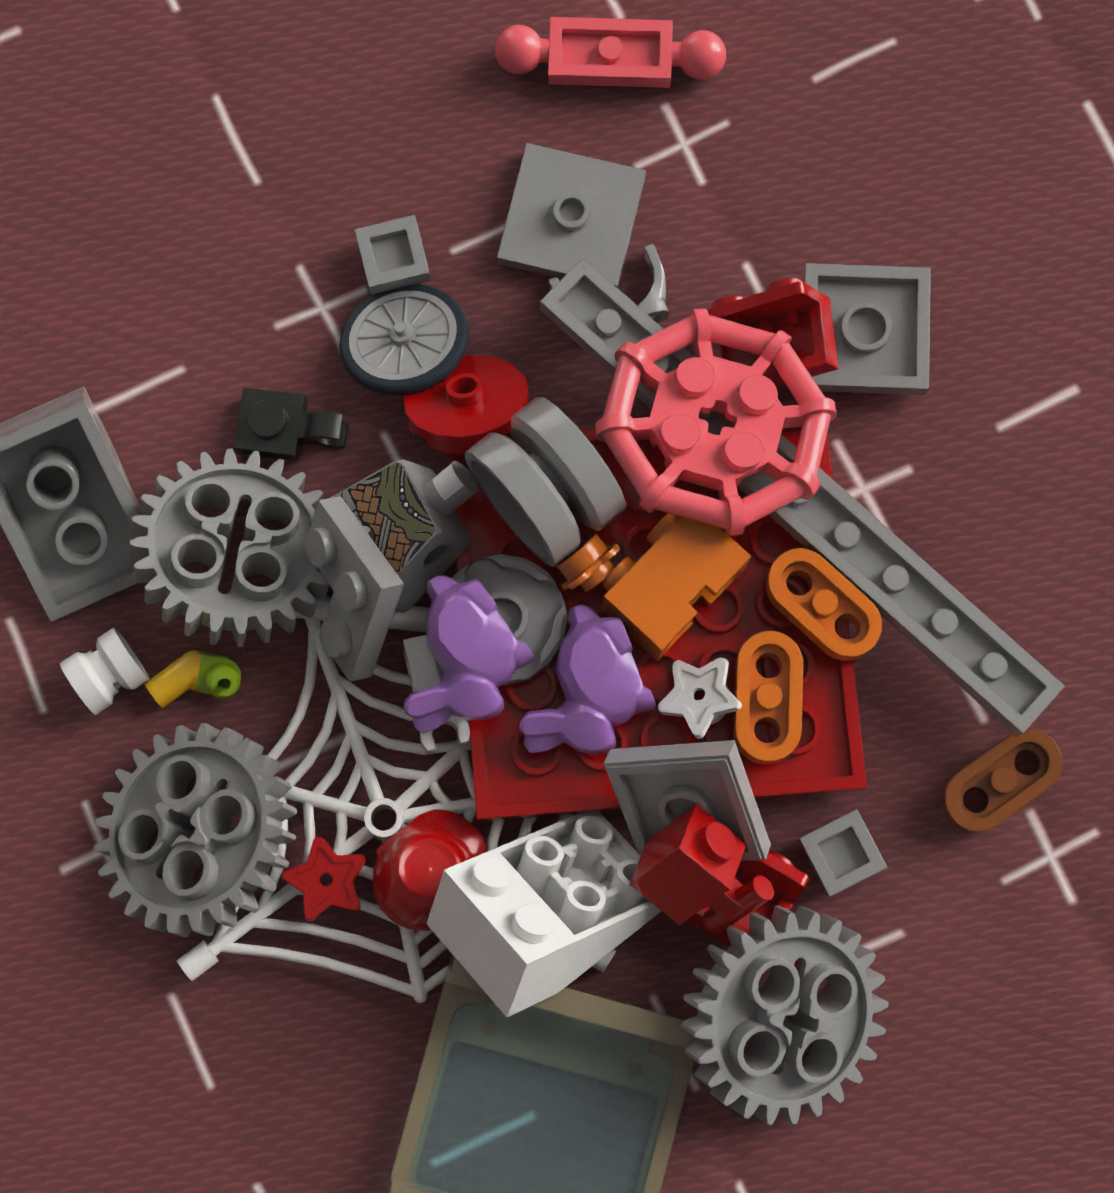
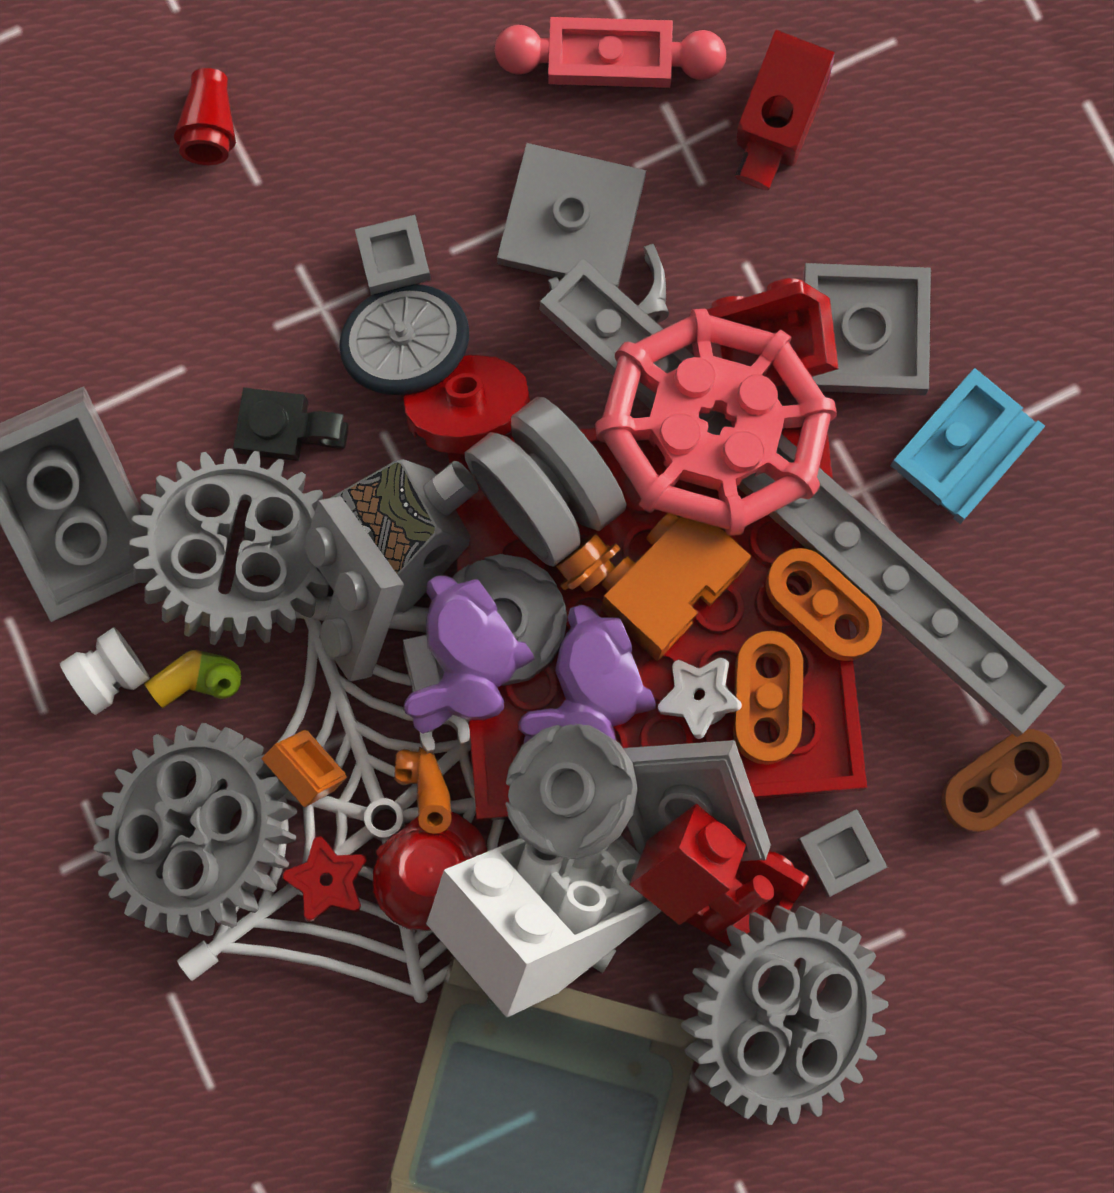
none -> red cone [174,68,236,166]
none -> orange tile [261,730,348,808]
none -> orange arm [394,747,451,834]
none -> light grey tile [506,724,638,859]
none -> red torso [735,30,835,190]
none -> medium azure plate [890,368,1045,524]

